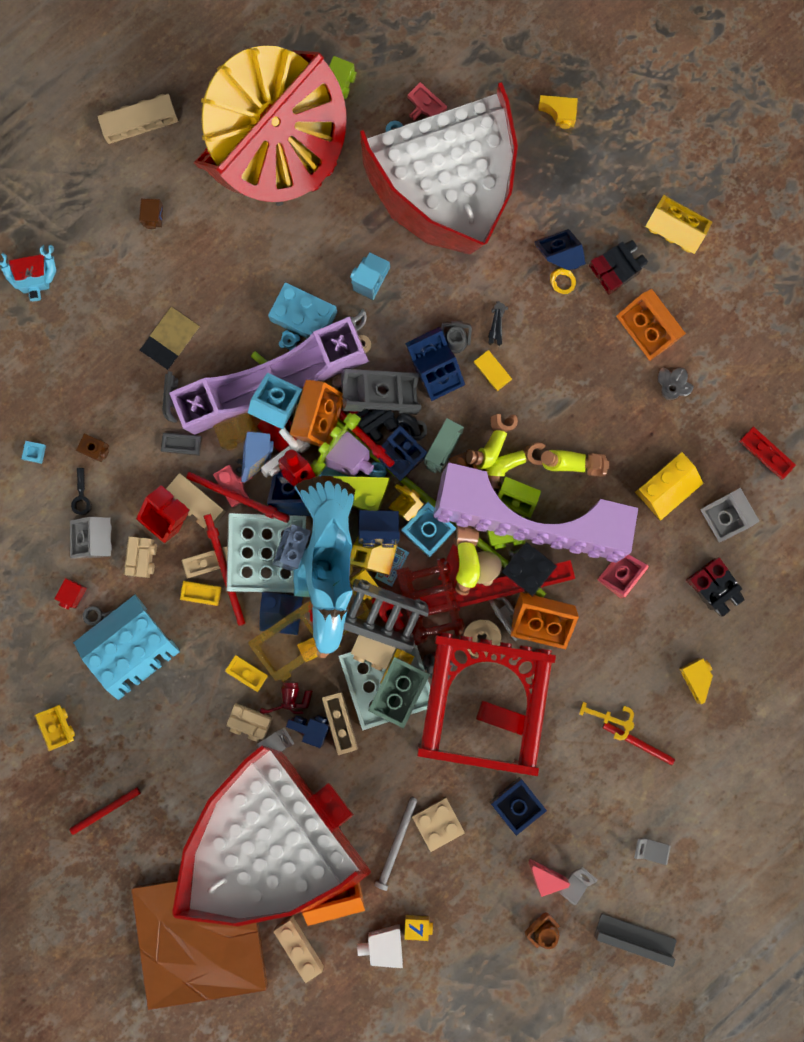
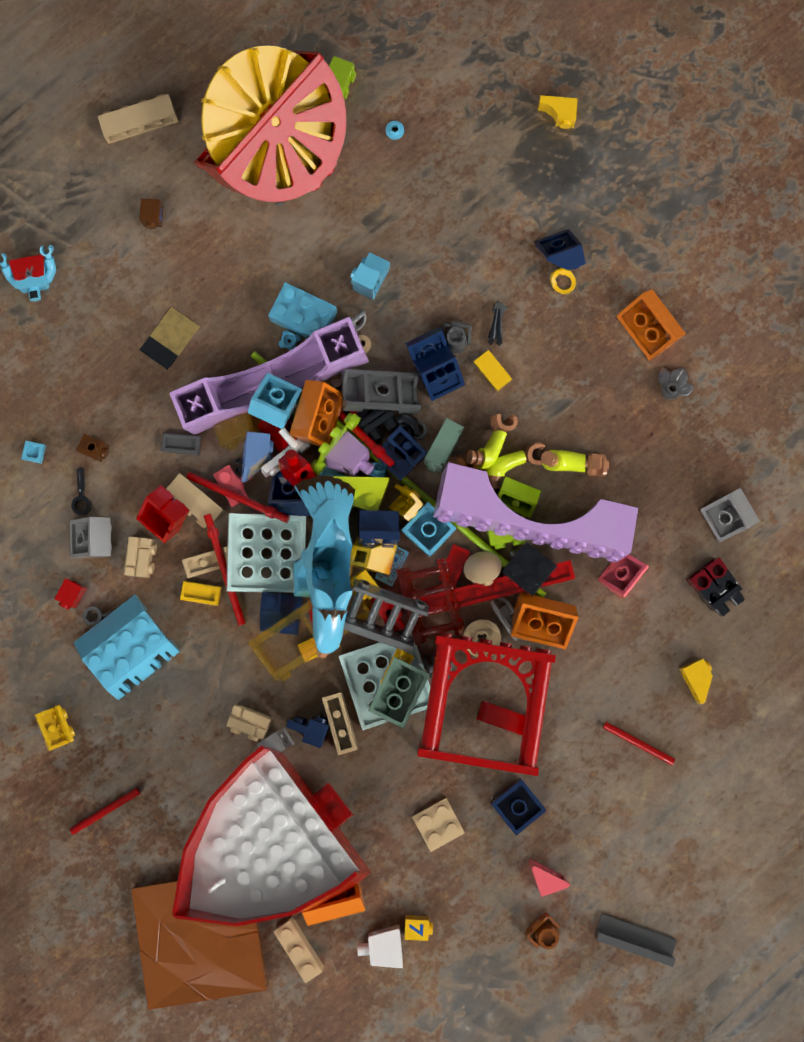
dark grey piece [162,371,178,423] -> none
yellow plate [225,655,269,692] -> none
dark red piece [260,681,313,714] -> none
sand blue window [272,524,311,571] -> none
tan brick [351,635,396,671] -> none
white piece [360,82,518,254] -> none
light grey bar [374,797,417,891] -> none
coral plate [408,82,447,121] -> none
neon yellow piece [453,525,480,595] -> none
light grey bracket [560,867,597,905] -> none
yellow piece [579,702,634,740] -> none
black hips [589,240,648,295] -> none
light grey bracket [634,838,671,865] -> none
yellow slope [635,452,703,521] -> none
yellow slope [645,195,712,254] -> none
red plate [739,426,796,480] -> none

